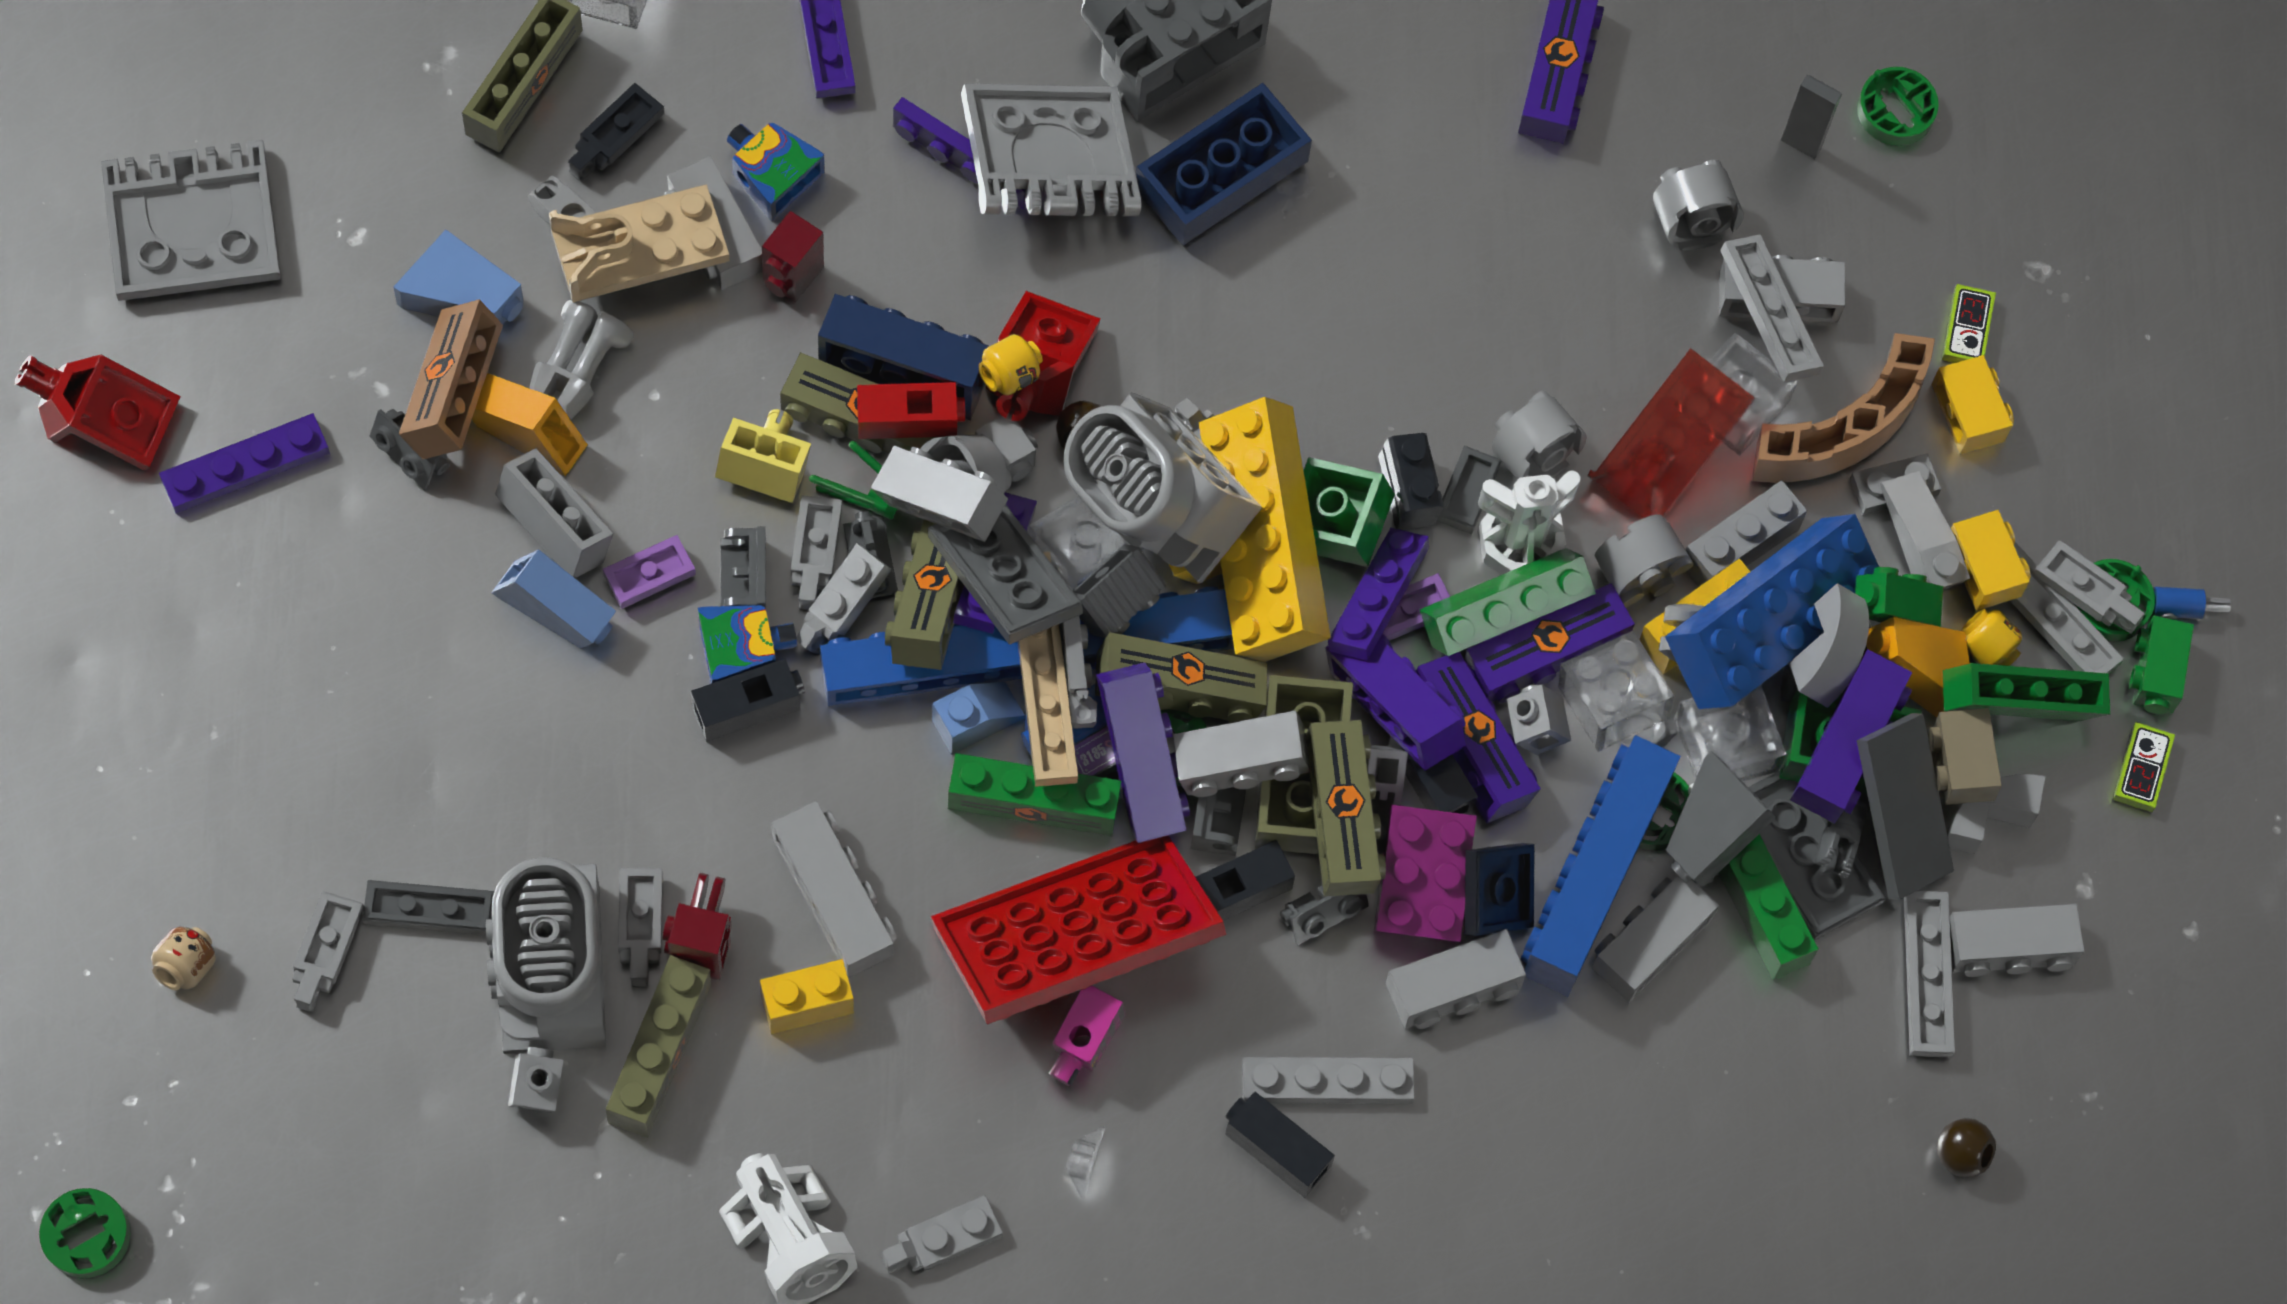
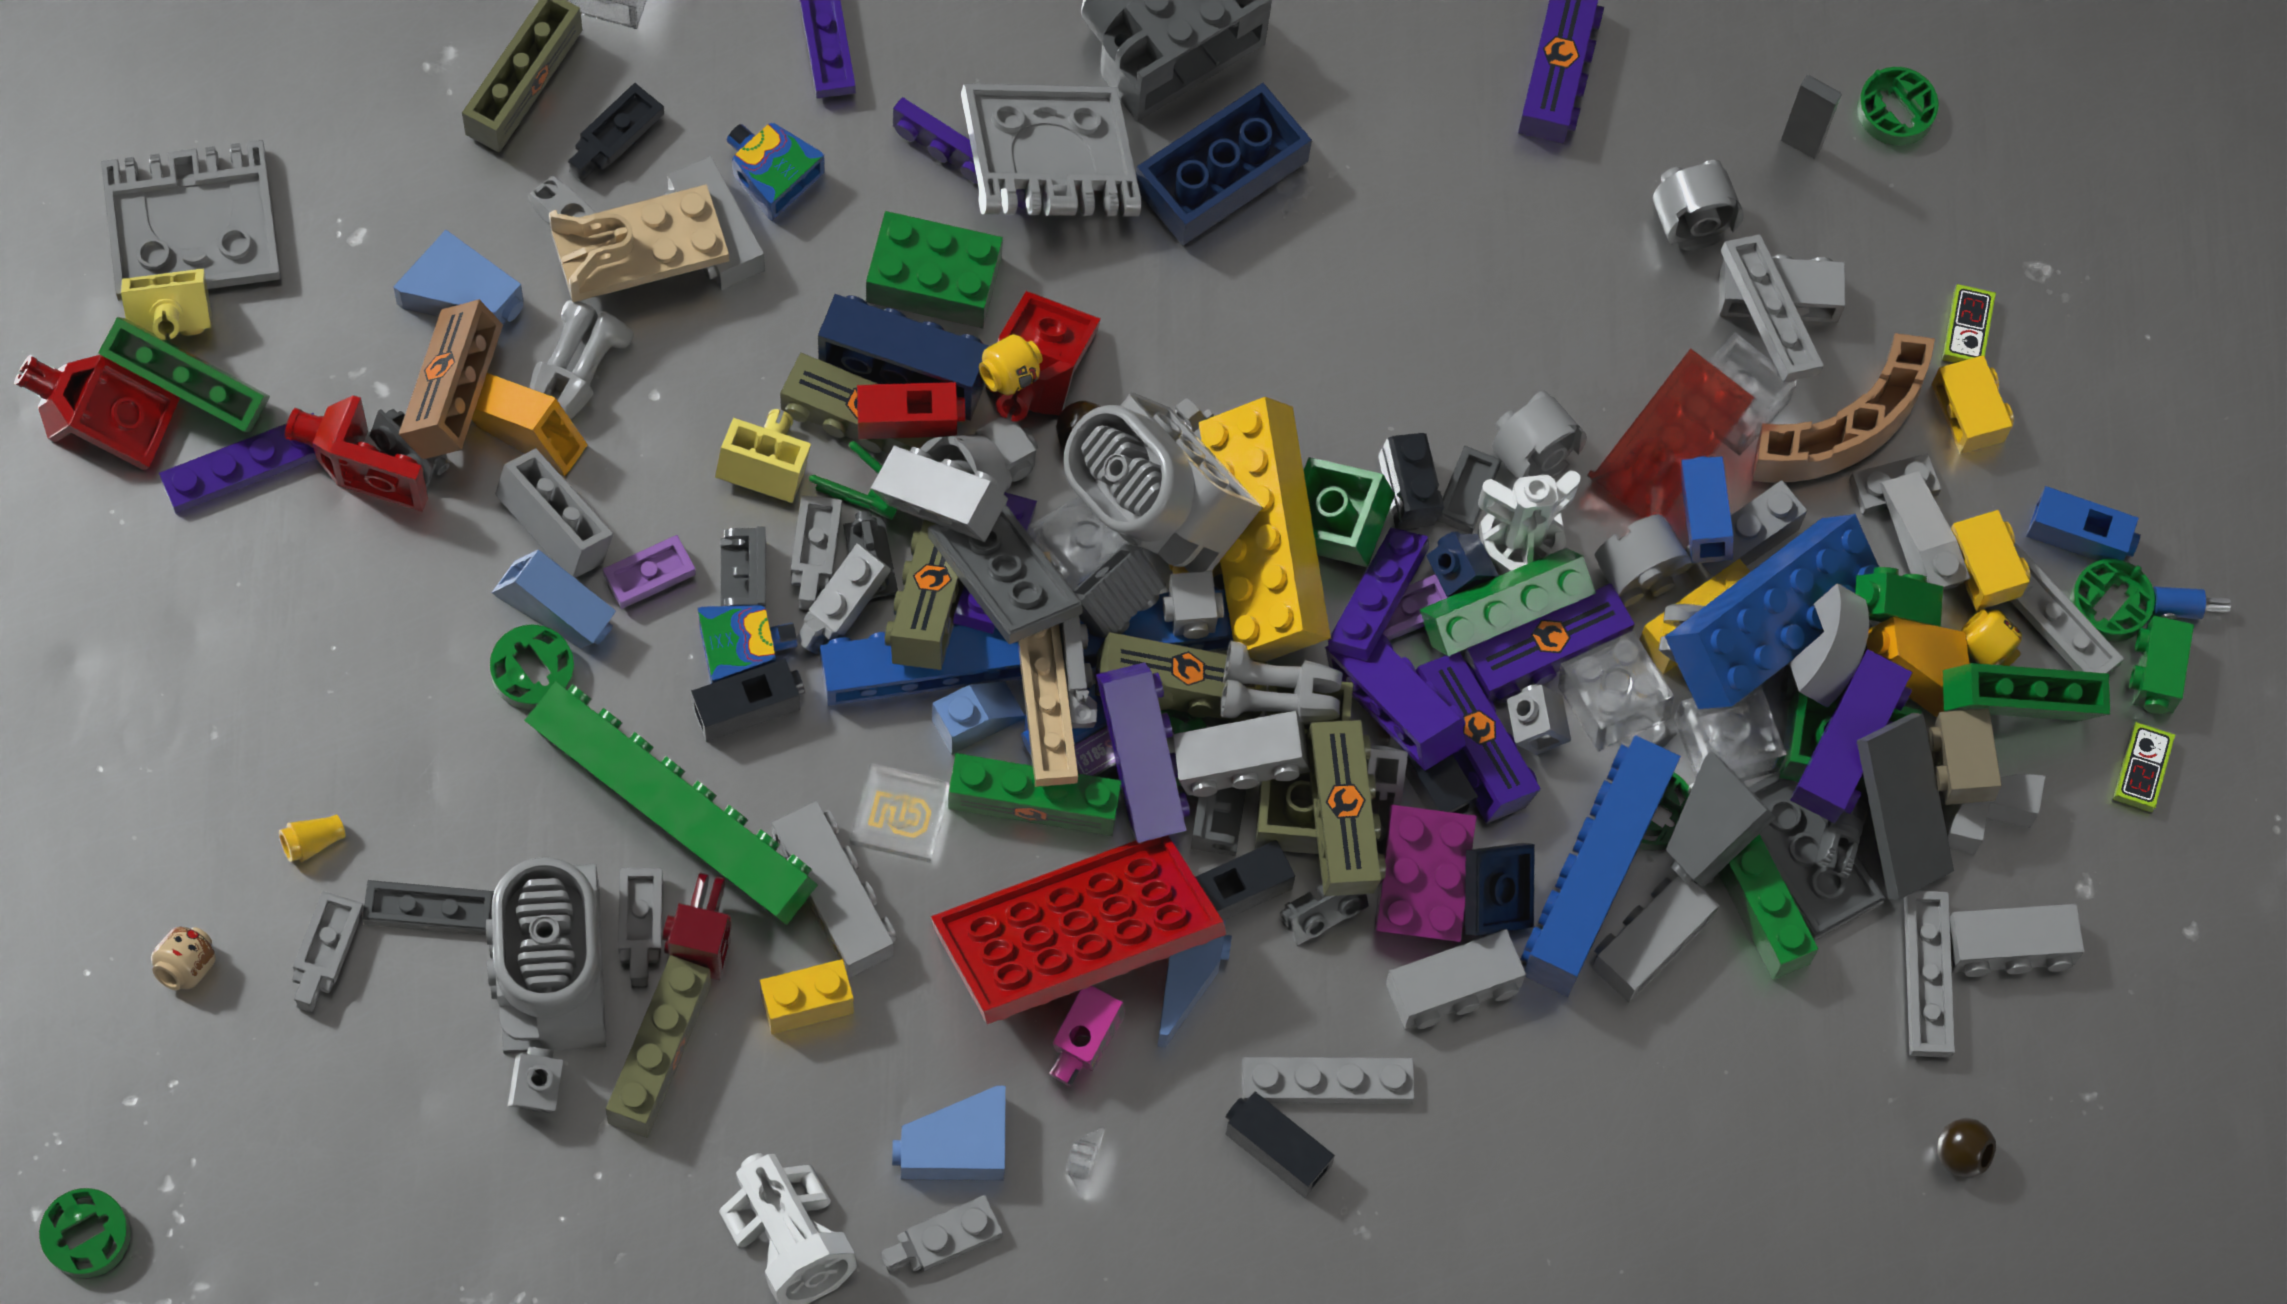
dark red brick [762,211,824,302] -> none
light grey hinge [2033,540,2145,634] -> none
none -> green brick [98,317,270,432]
none -> light yellow brick [121,268,212,340]
none -> yellow cone [279,814,346,862]
none -> red plate [285,395,428,512]
none -> green piece [490,624,574,710]
none -> green brick [524,681,818,925]
none -> clear tile [850,763,950,863]
none -> green brick [866,211,1003,329]
none -> medium blue slope [892,1086,1006,1181]
none -> medium blue slope [1157,920,1232,1048]
none -> light grey brick [1163,571,1224,639]
none -> light grey piece [1221,641,1343,725]
none -> dark blue brick [1426,531,1499,597]
none -> blue brick [1681,456,1734,564]
none -> blue brick [2026,486,2141,561]

